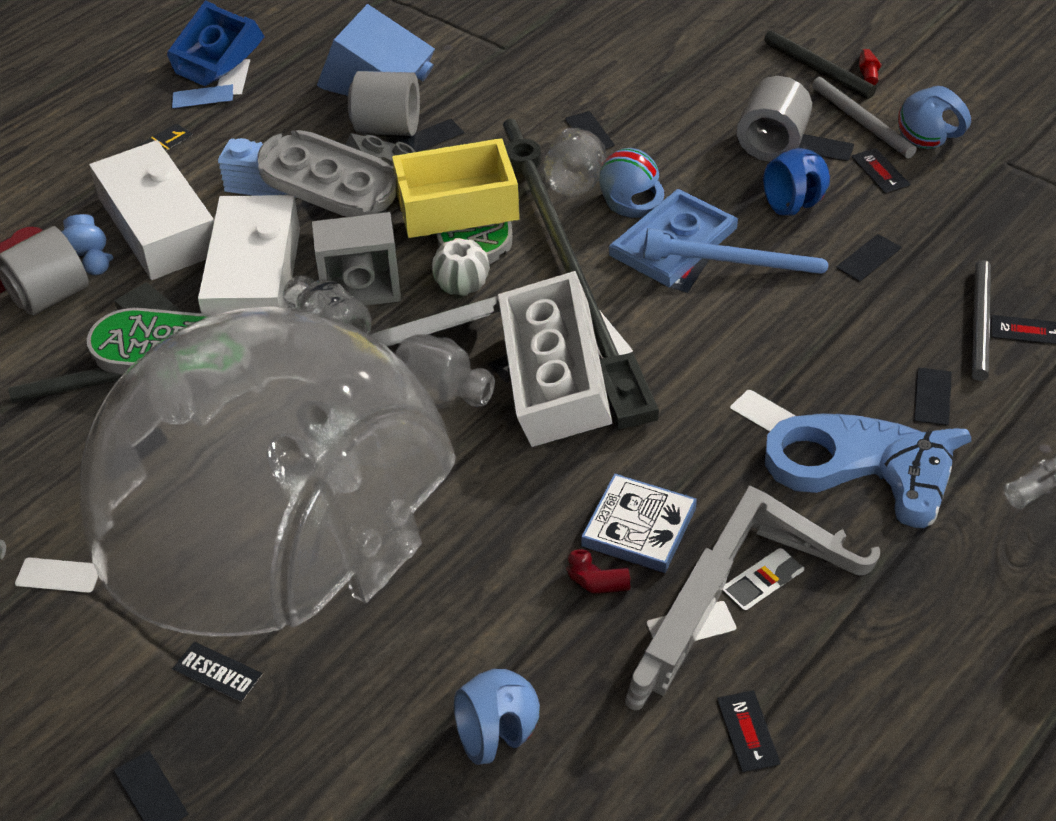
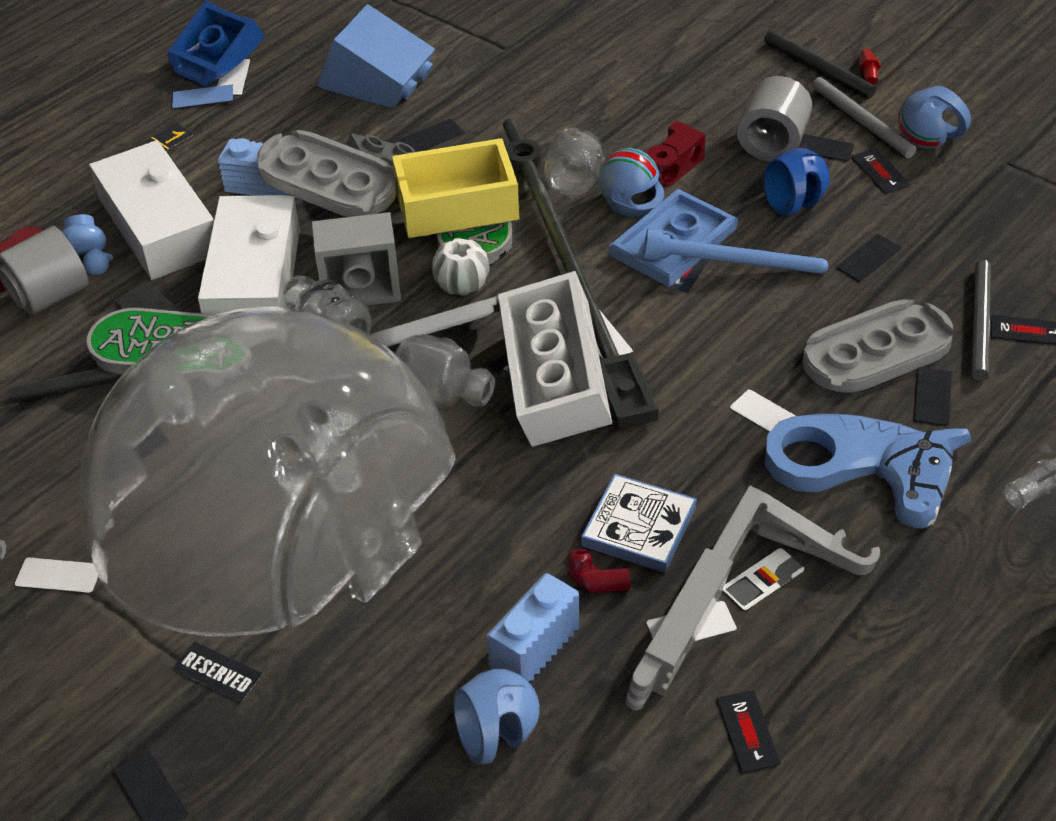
light grey piece [348,71,420,136] -> none
black sticker [565,111,615,153] -> none
none -> light blue brick [486,573,579,681]
none -> dark red leg [647,120,706,187]
none -> light grey tile [803,299,953,393]

